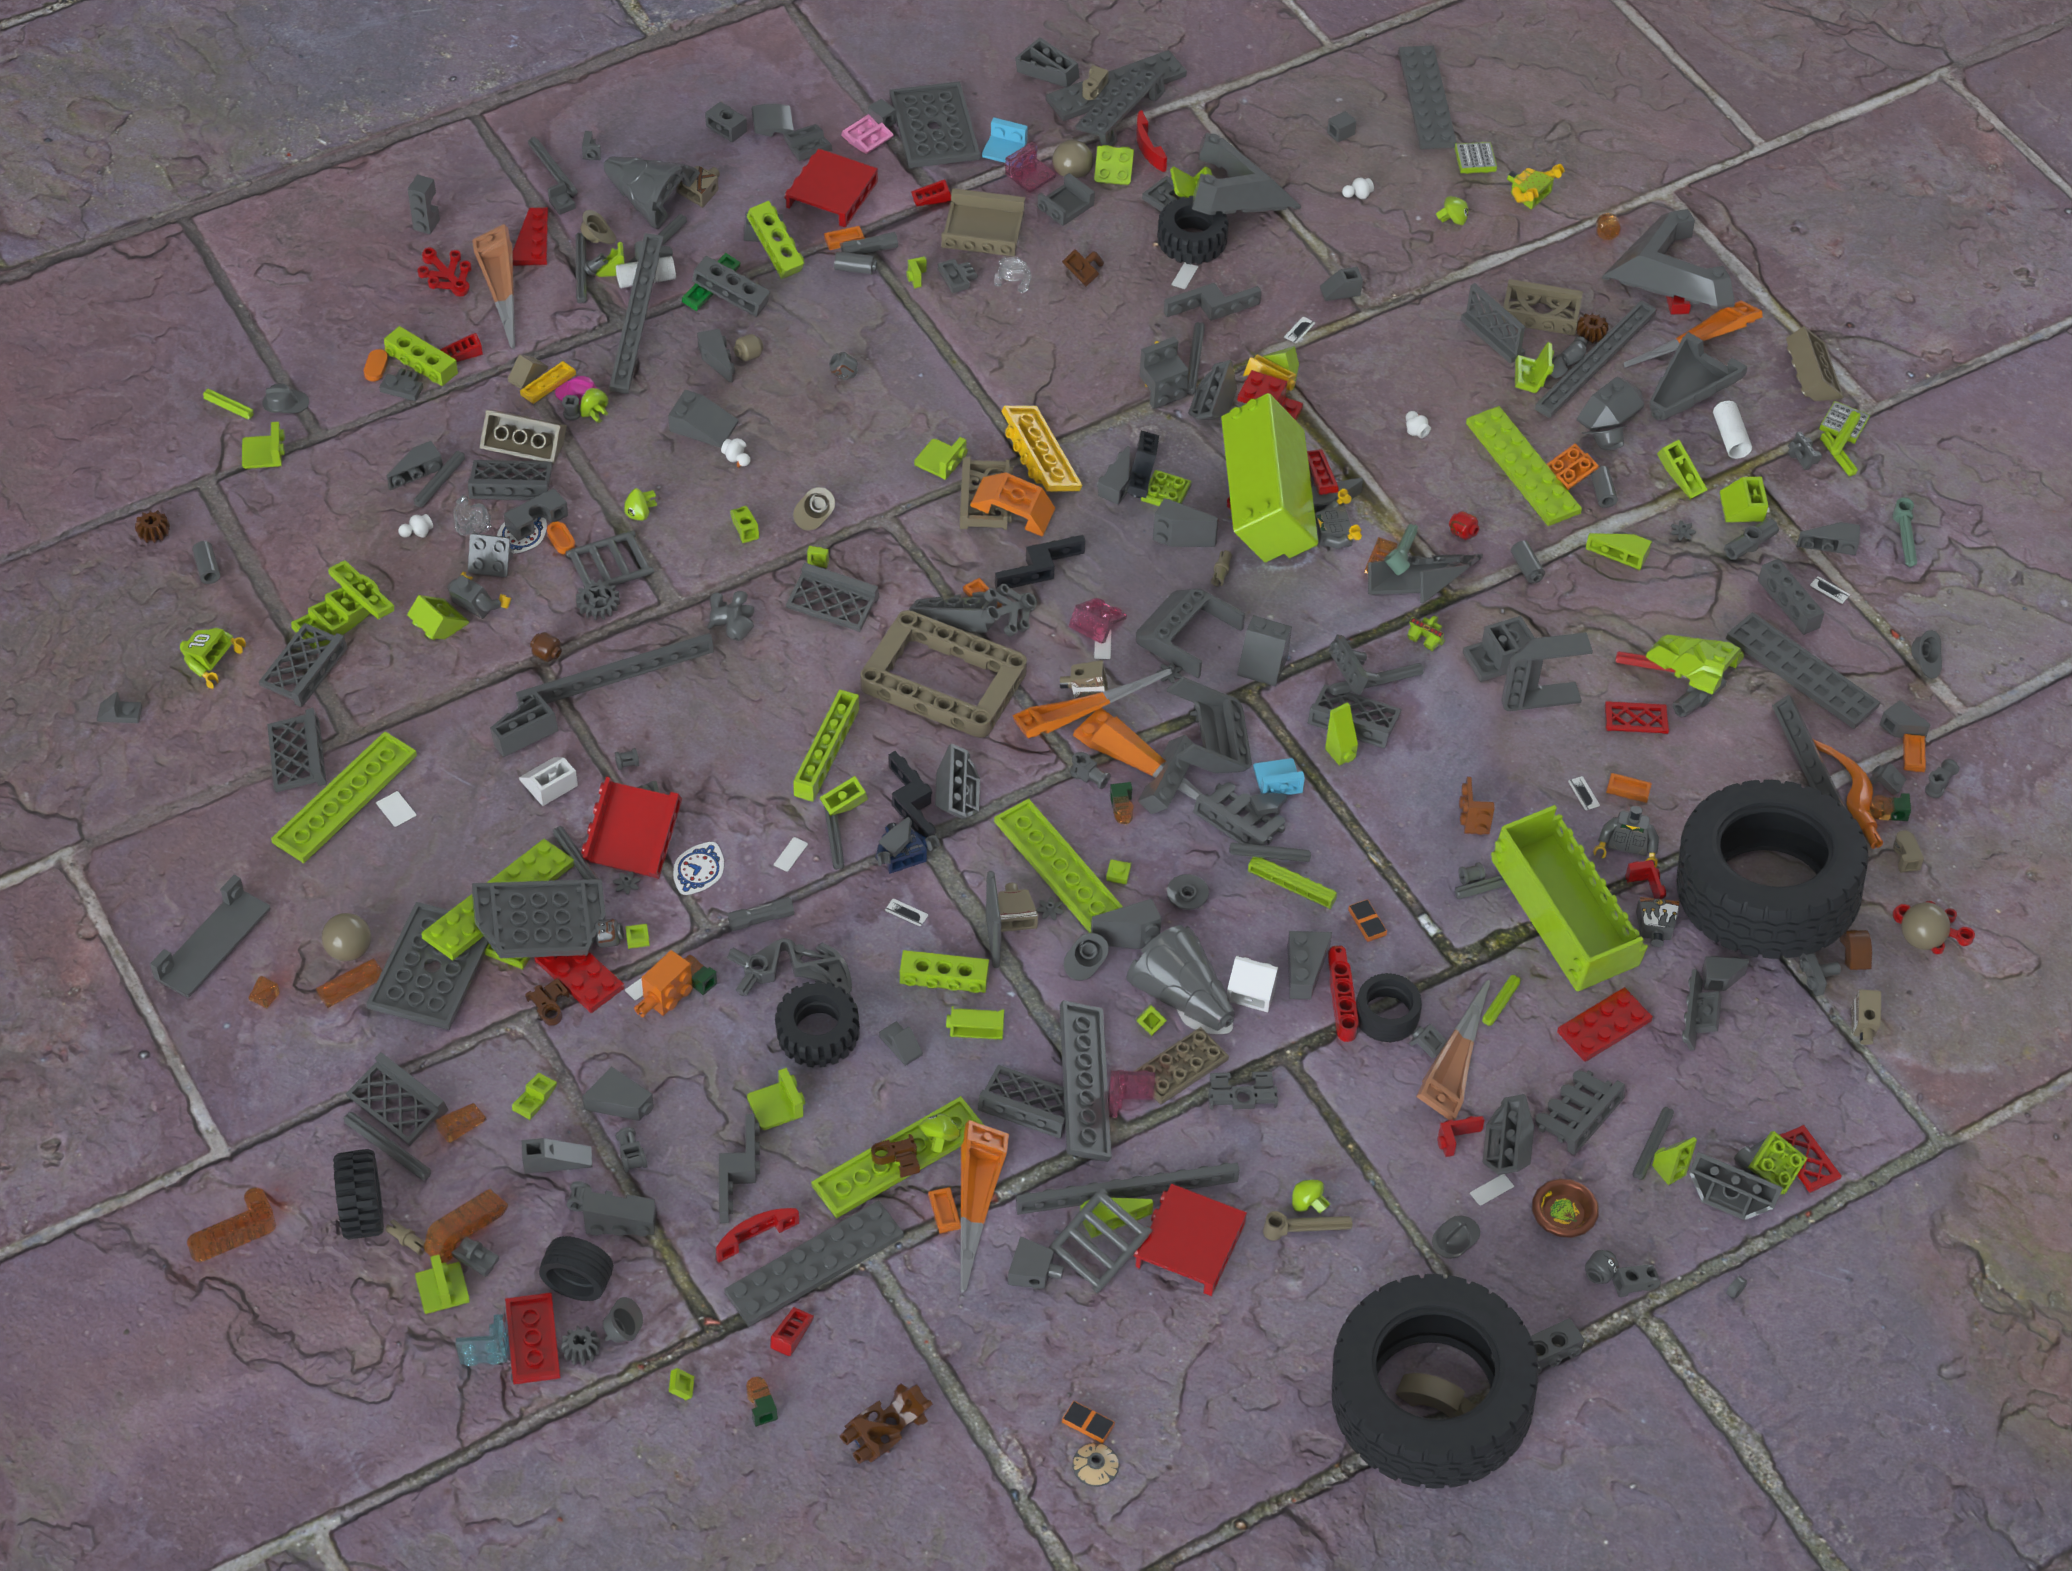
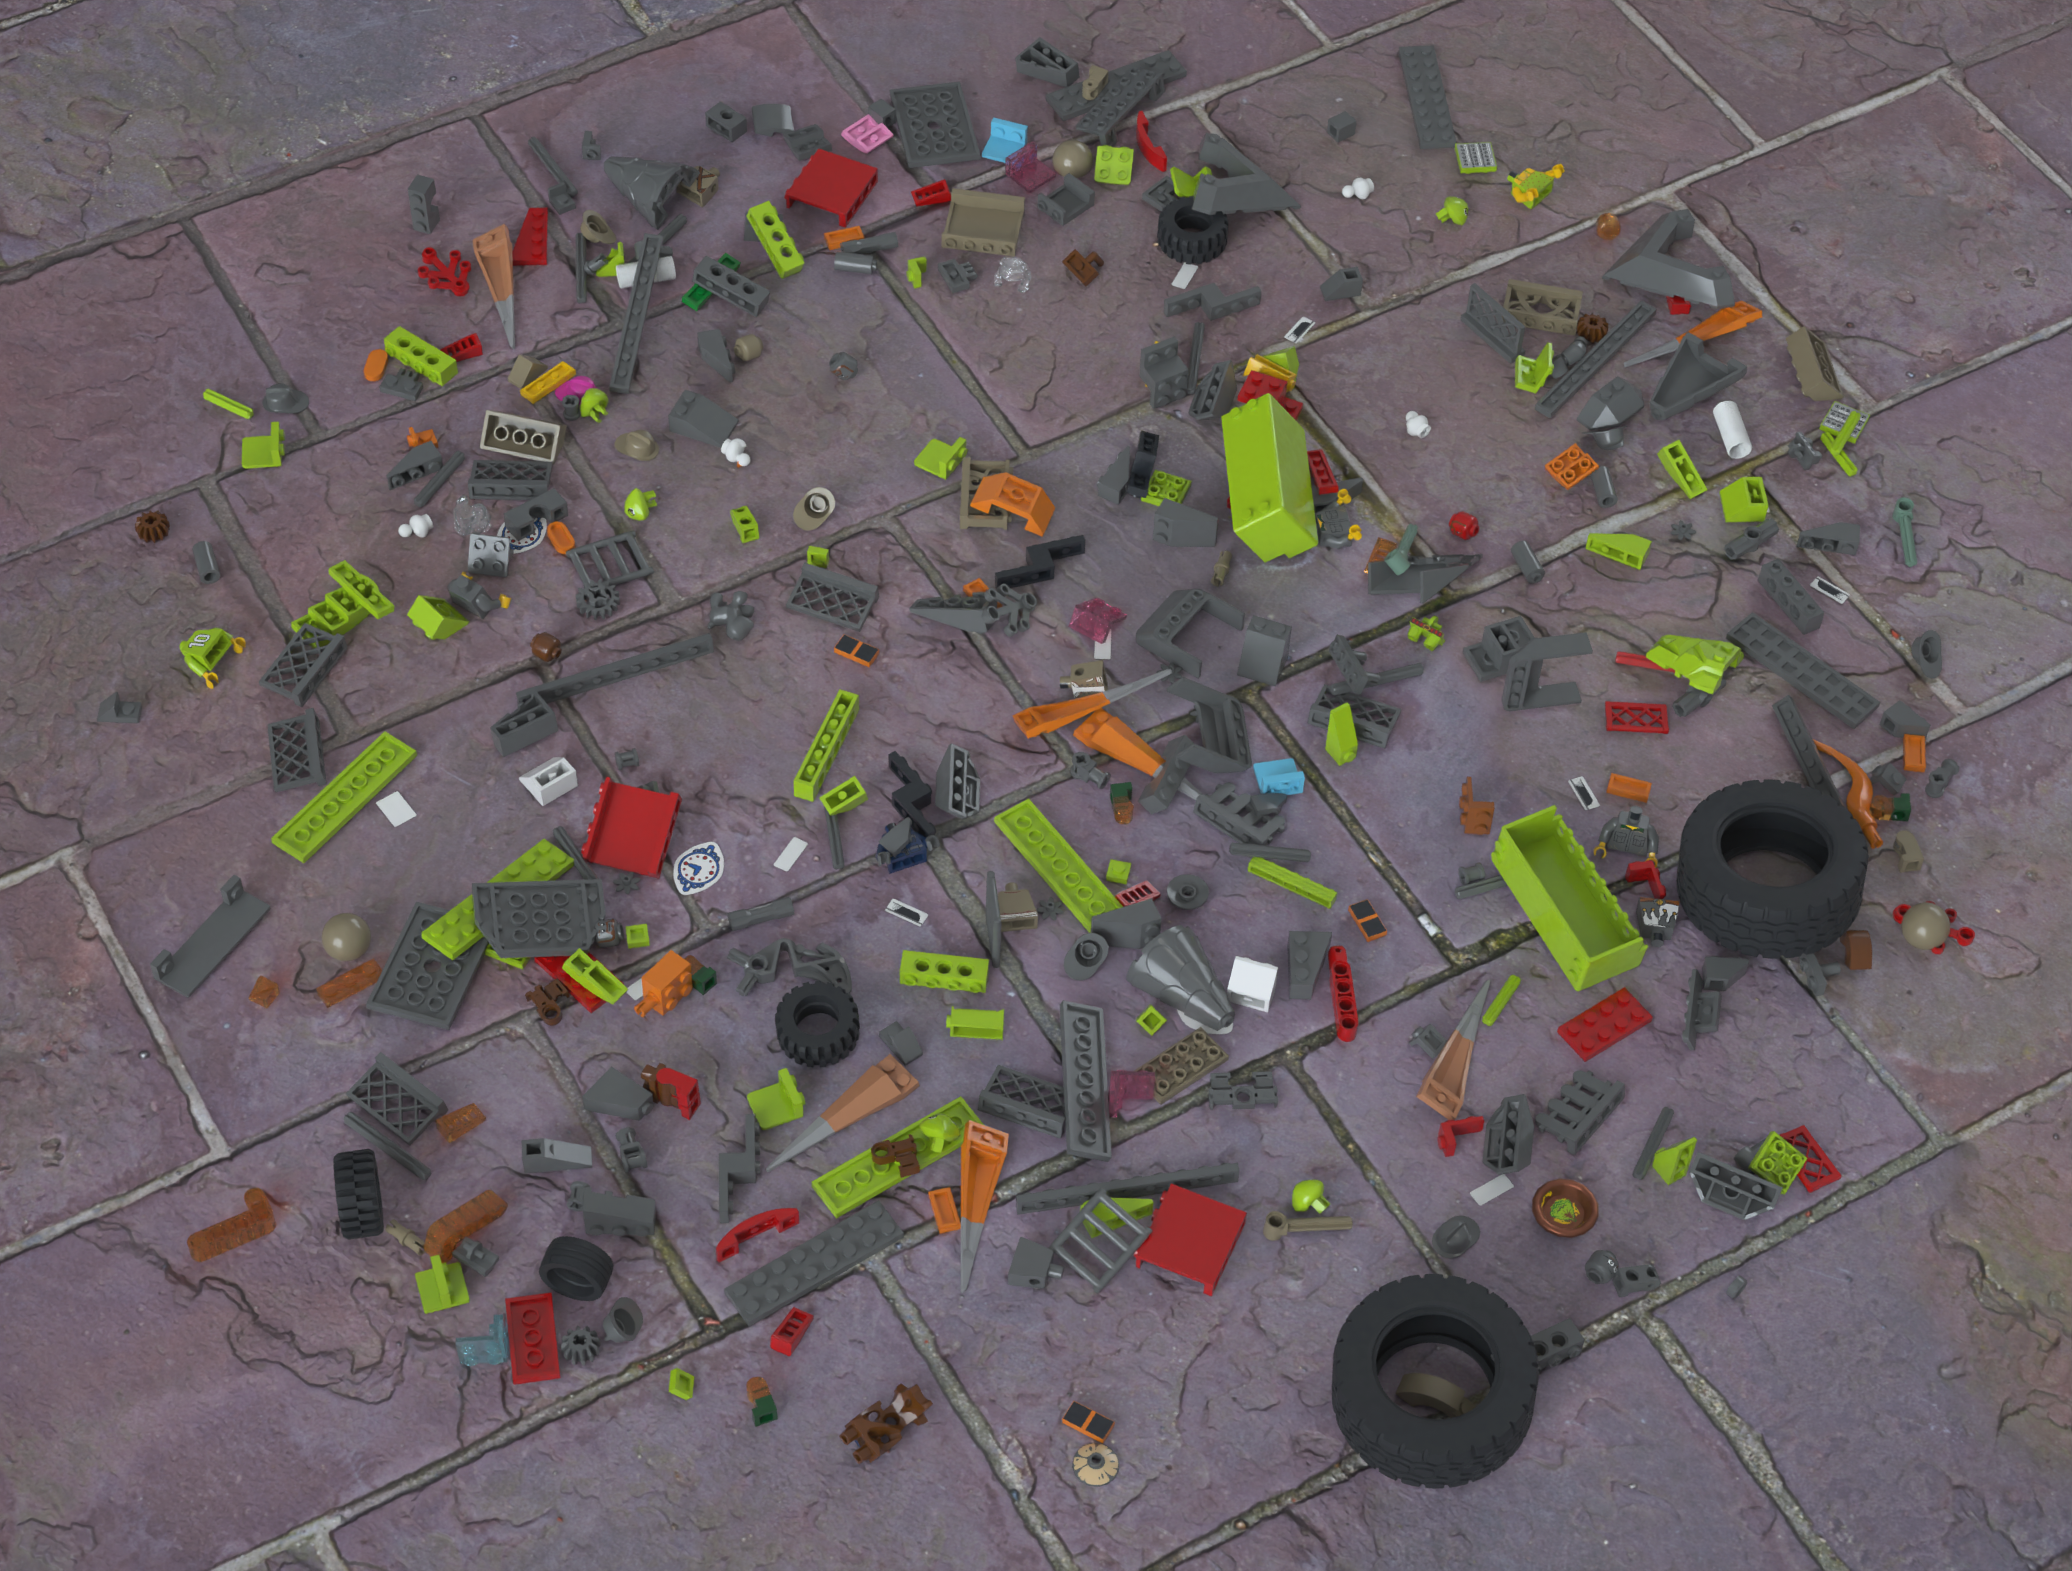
lime slope [512,1073,557,1120] -> none
dark tan beam [860,610,1027,738] -> none
yellow plate [1001,406,1083,492] -> none
black tyre [1356,973,1422,1043] -> none
lime plate [1466,406,1582,526] -> none
dark tan torso [1851,989,1881,1045] -> none
none -> orange bracket [407,427,439,448]
none -> lime slope [562,948,628,1005]
none -> dark tan piece [615,430,659,461]
none -> hips [641,1063,701,1120]
none -> nougat plate [766,1054,919,1172]
none -> black tile [834,634,879,667]
none -> slope [1115,880,1161,907]

